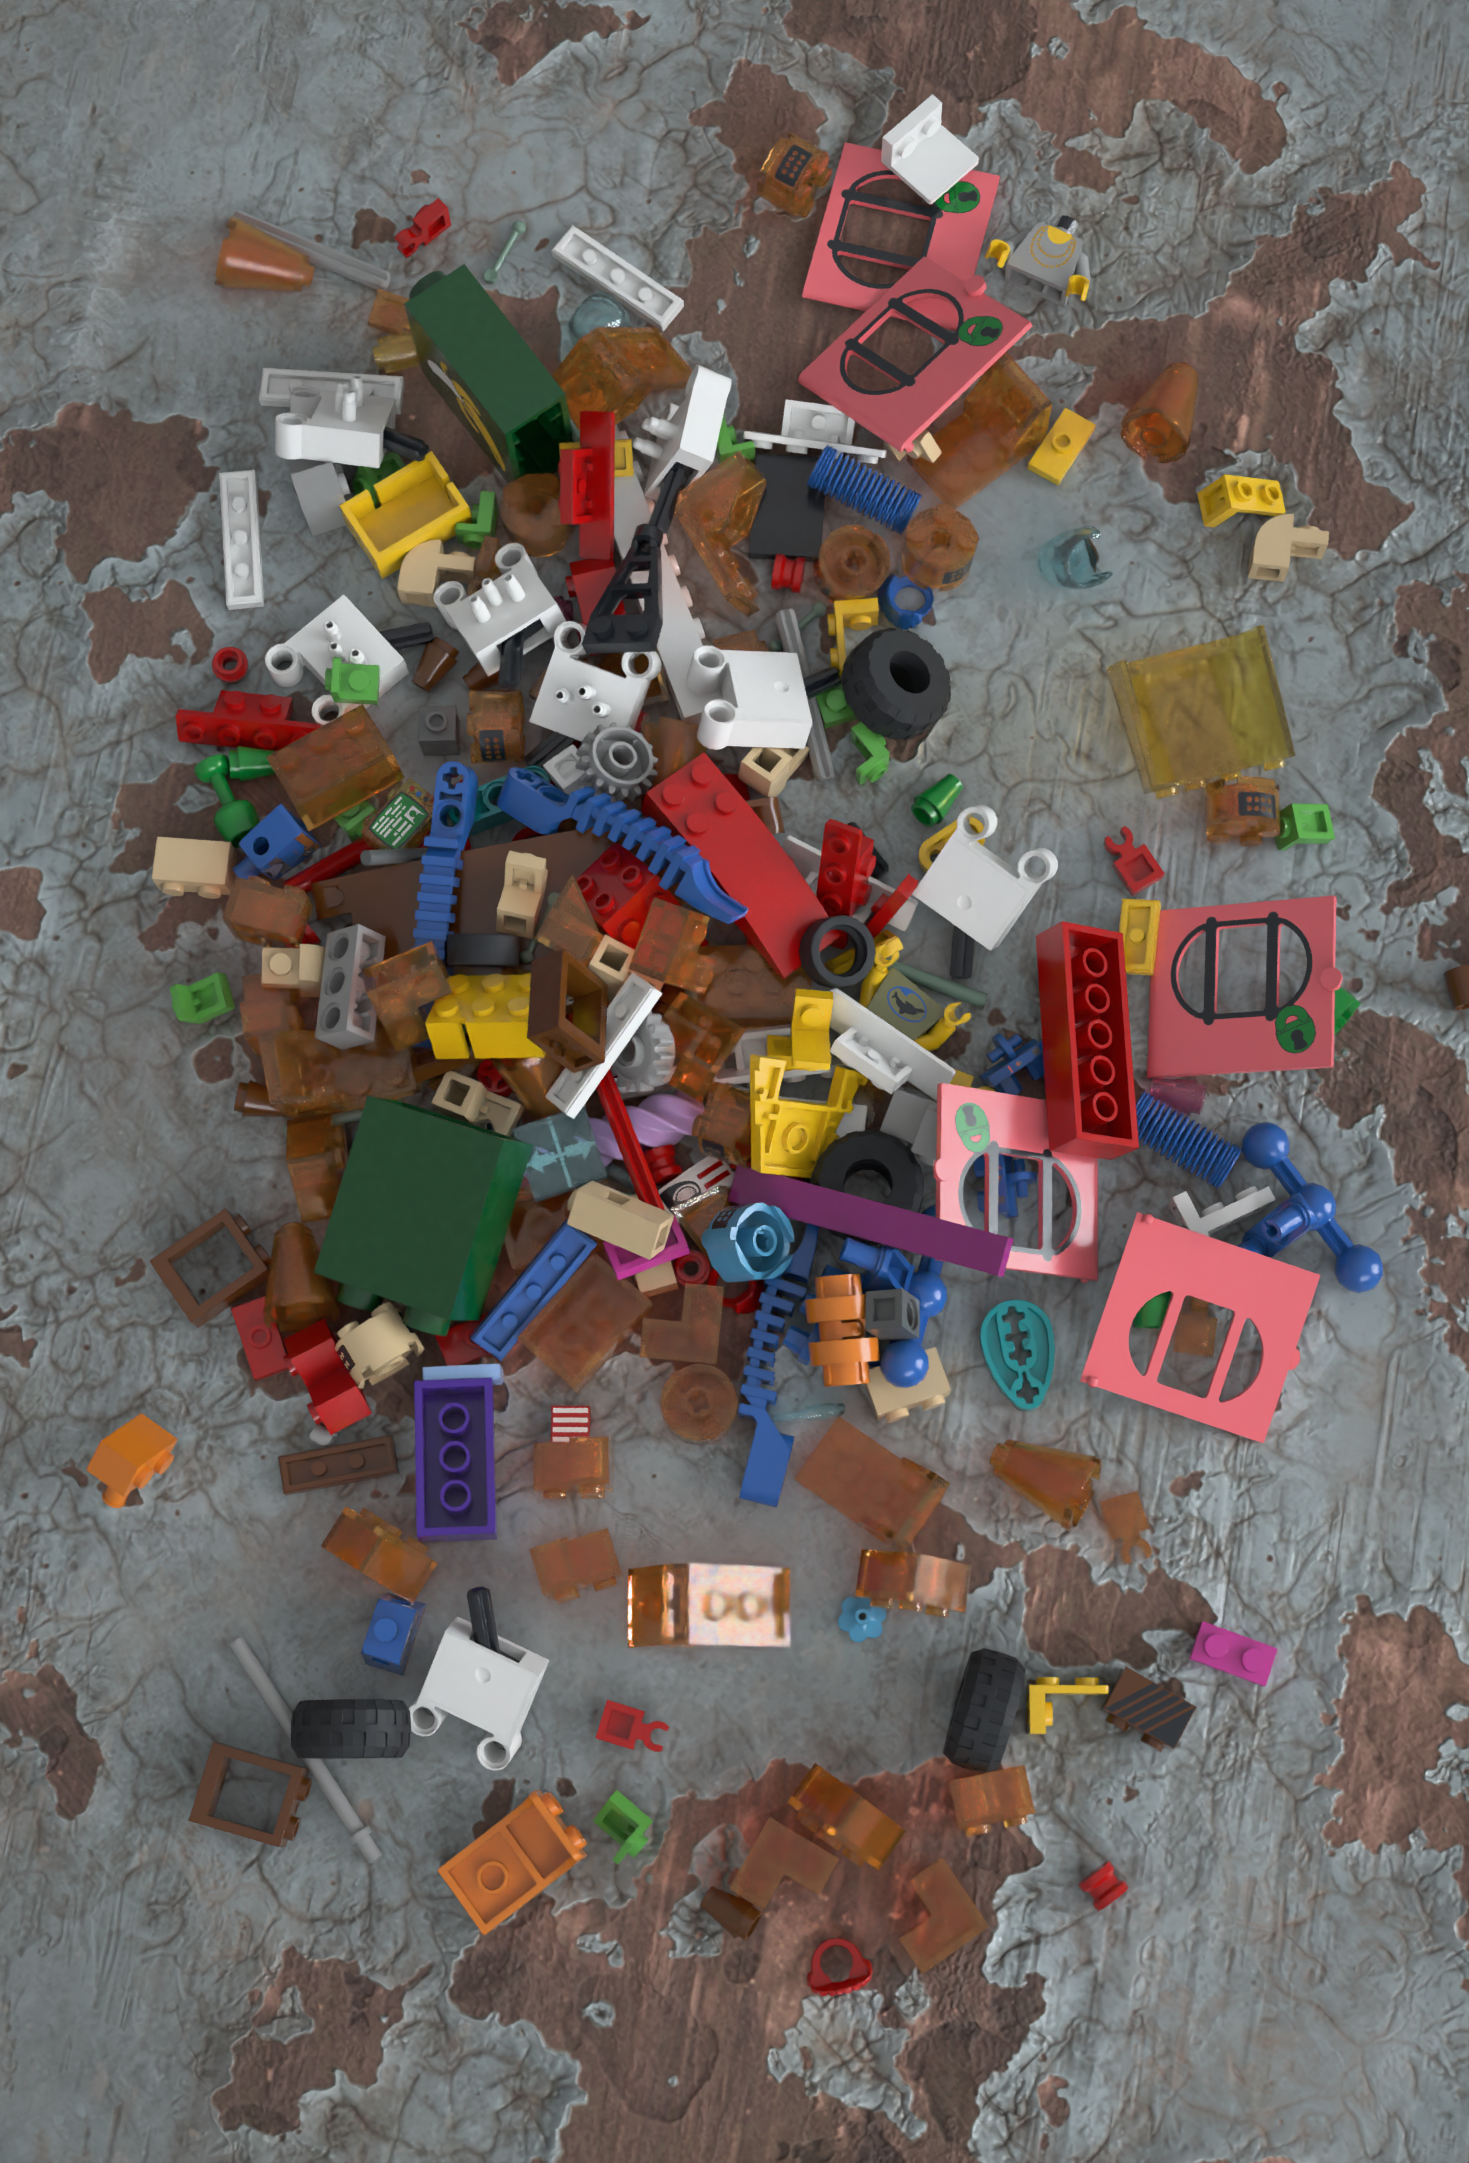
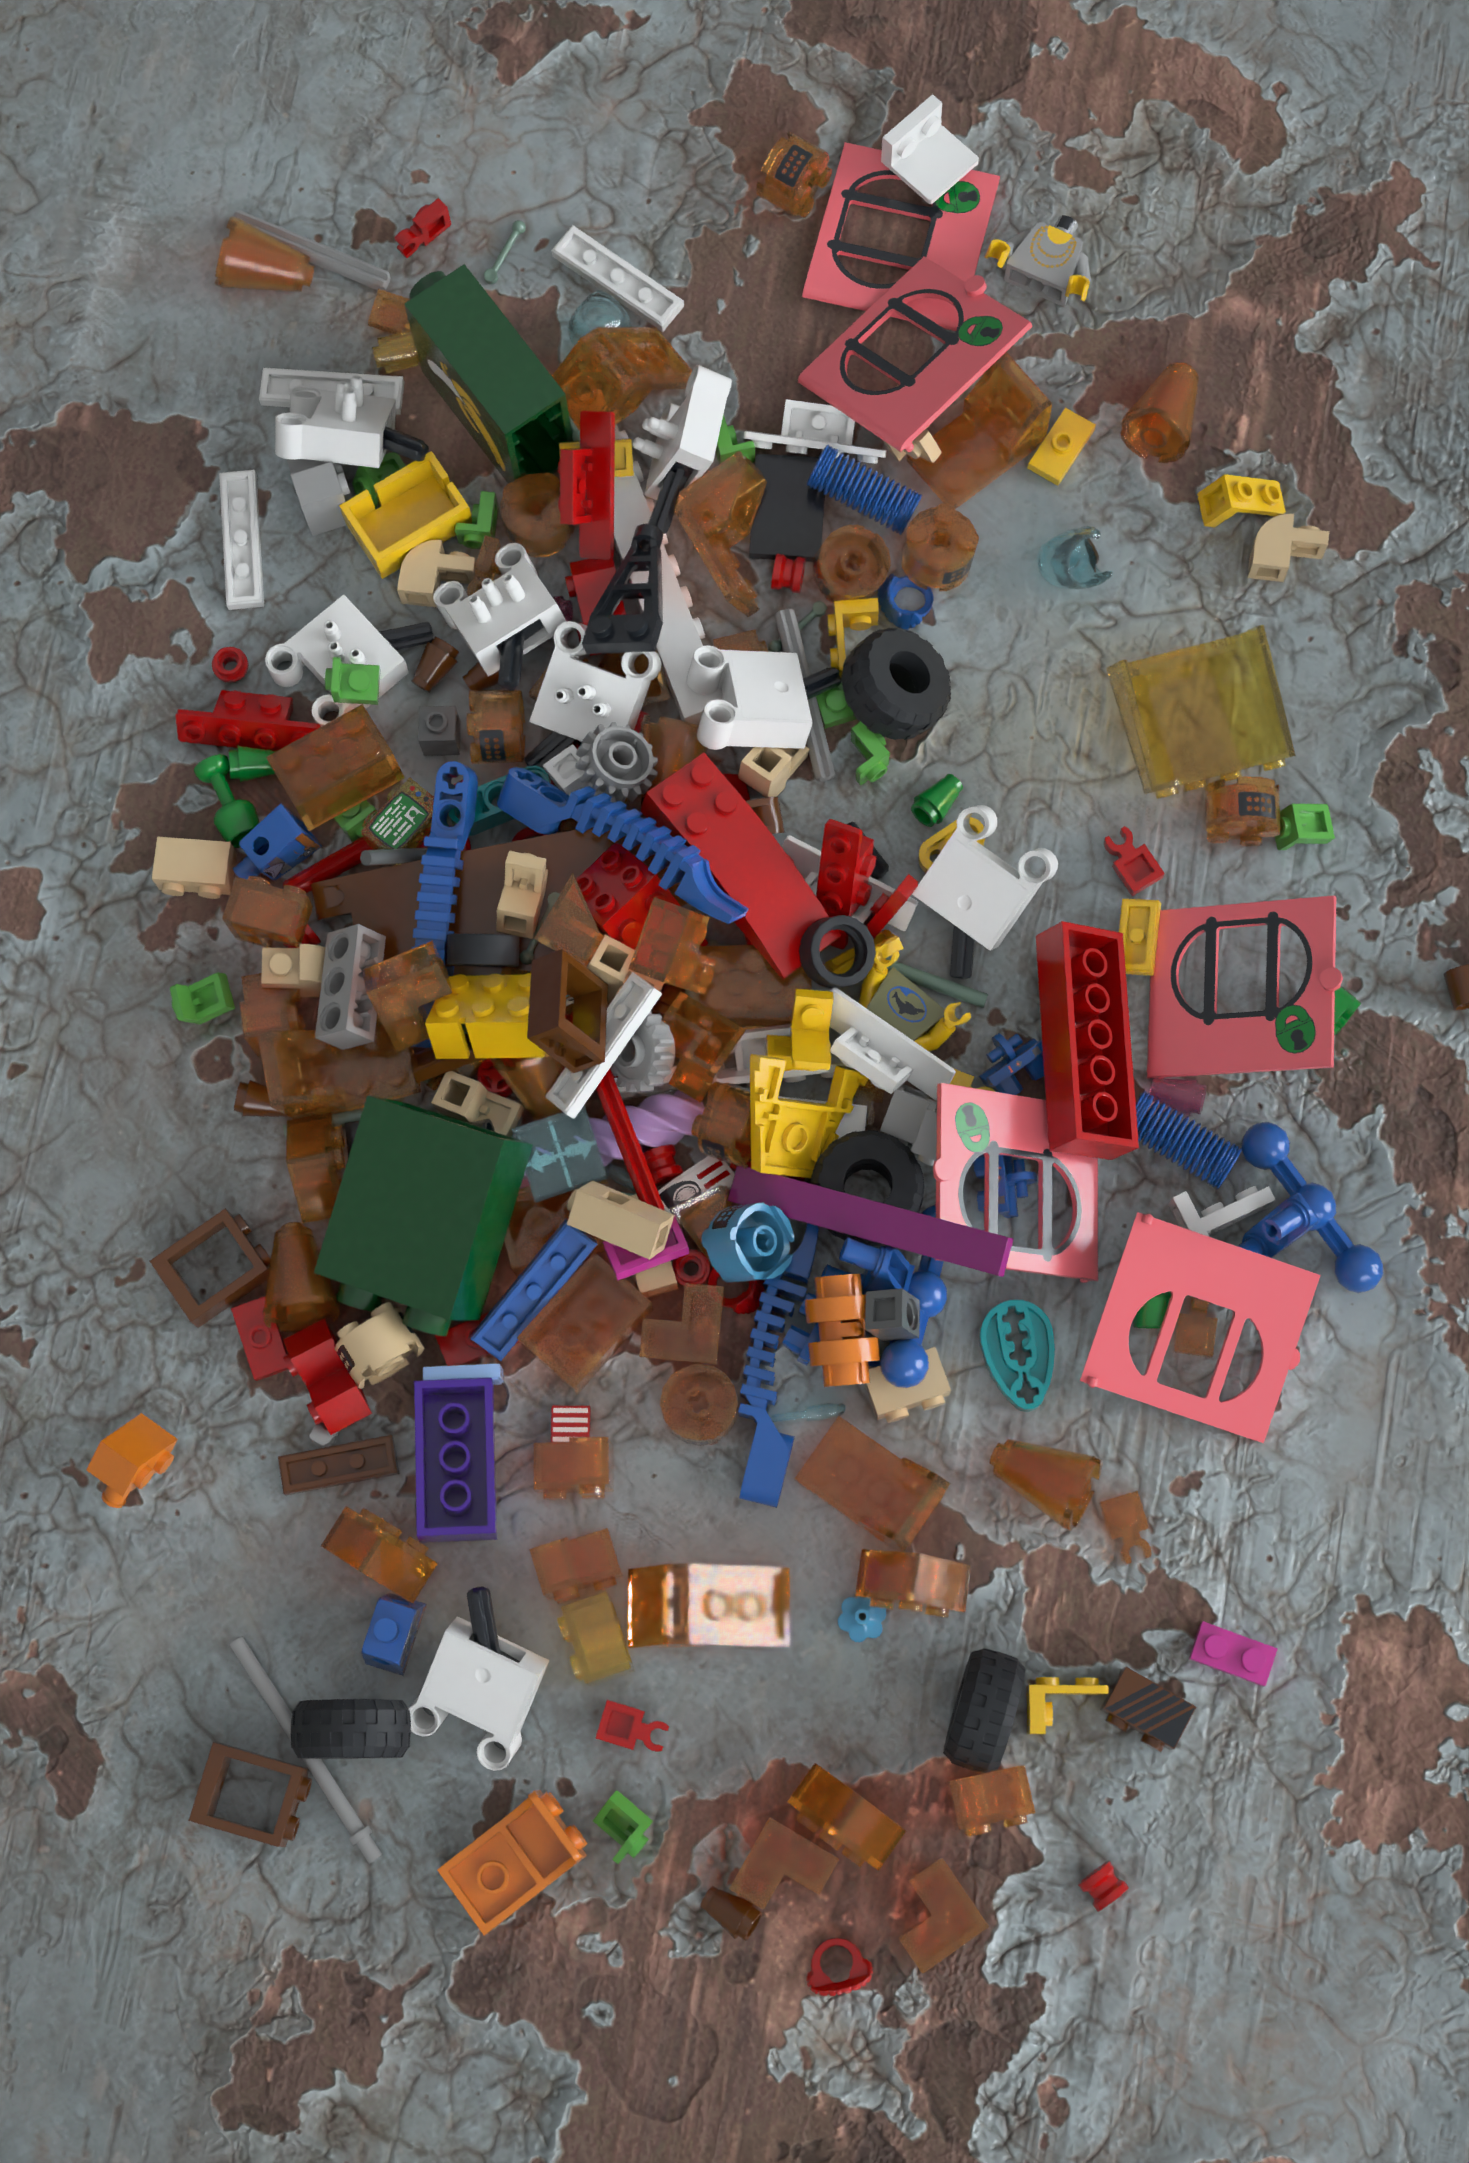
none -> clear yellow brick [557,1592,635,1687]

